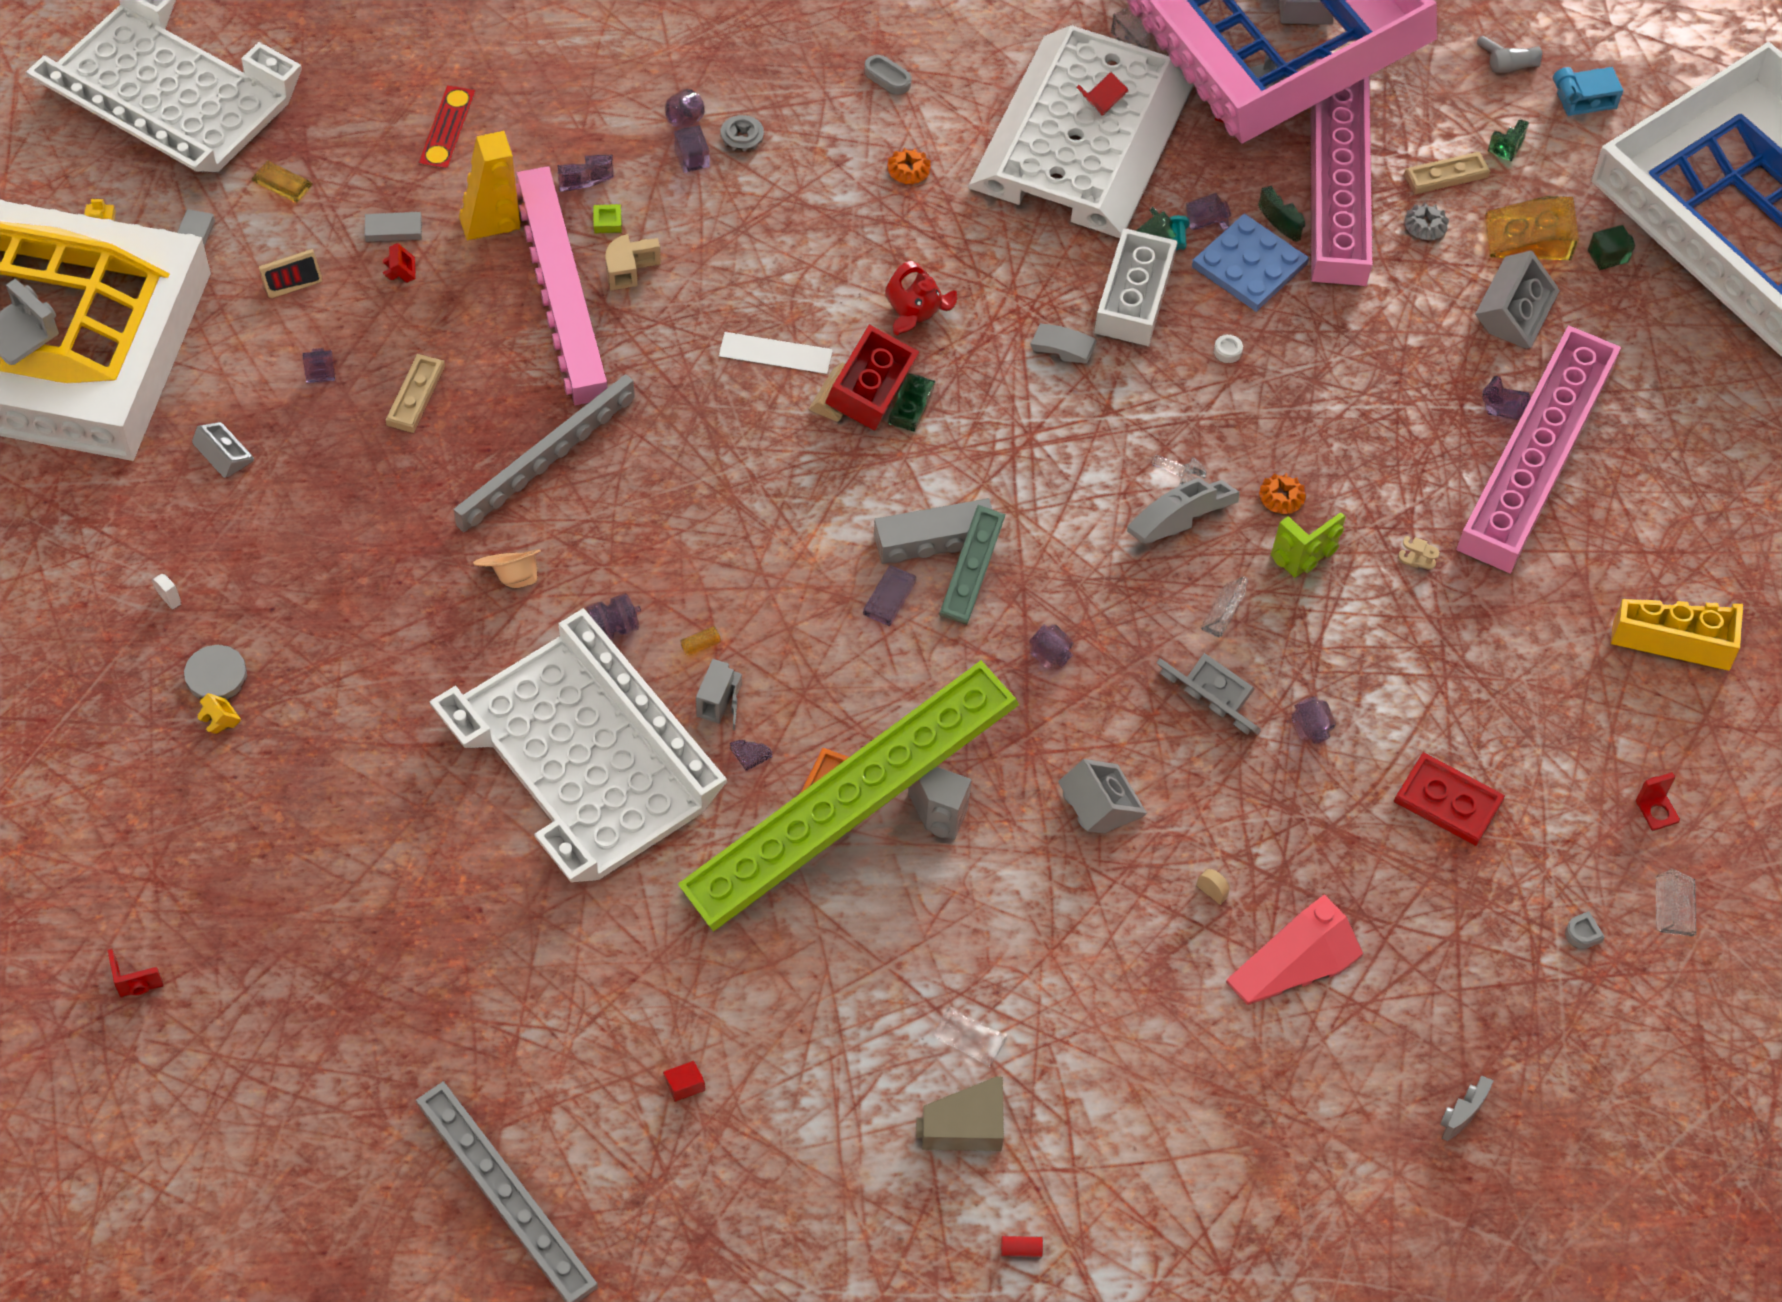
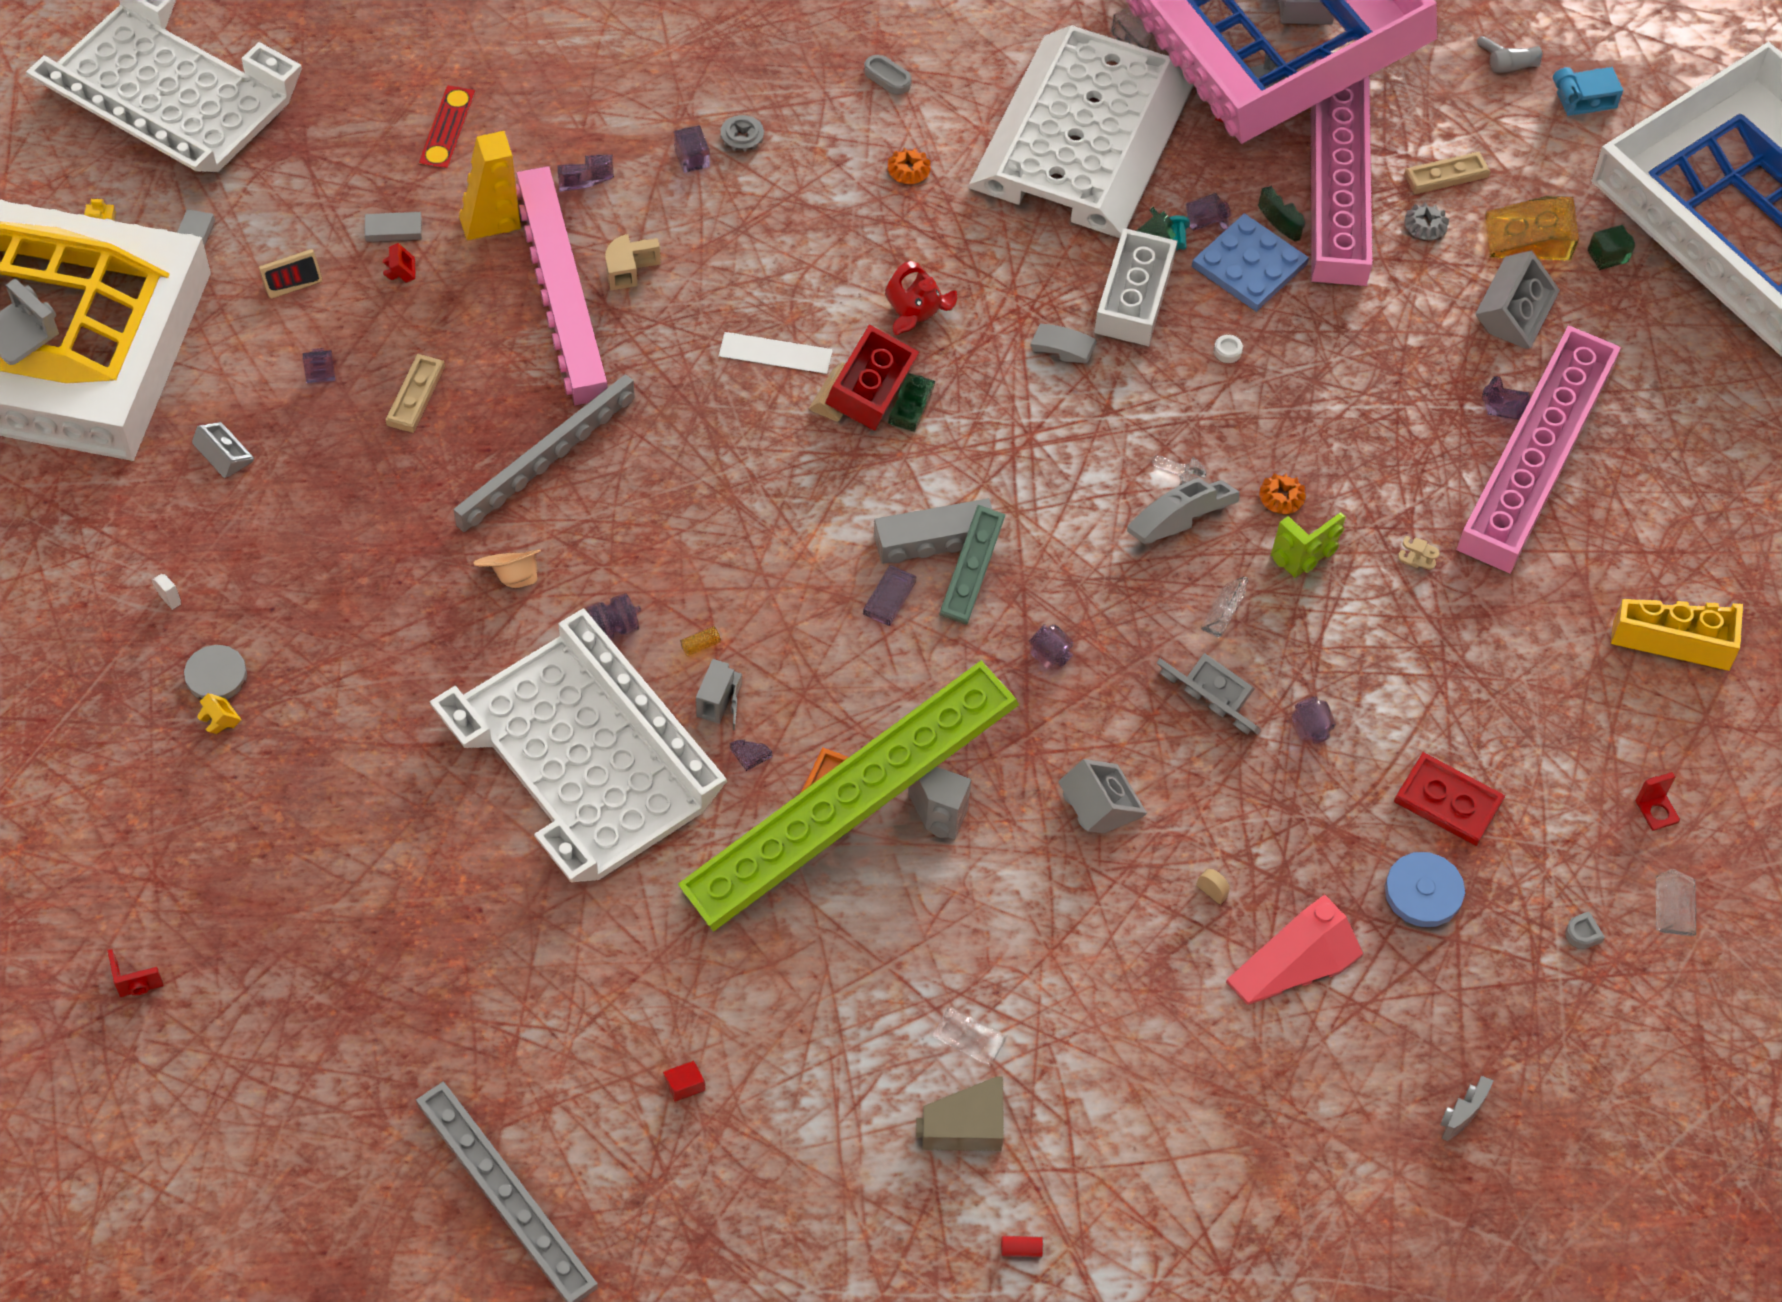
clear yellow tile [251,160,313,203] -> none
lime tile [593,204,622,234] -> none
head [665,89,705,129] -> none
red bracket [1076,72,1129,116] -> none
clear green bracket [1488,119,1530,161] -> none
none -> medium blue wheel [1385,852,1465,927]

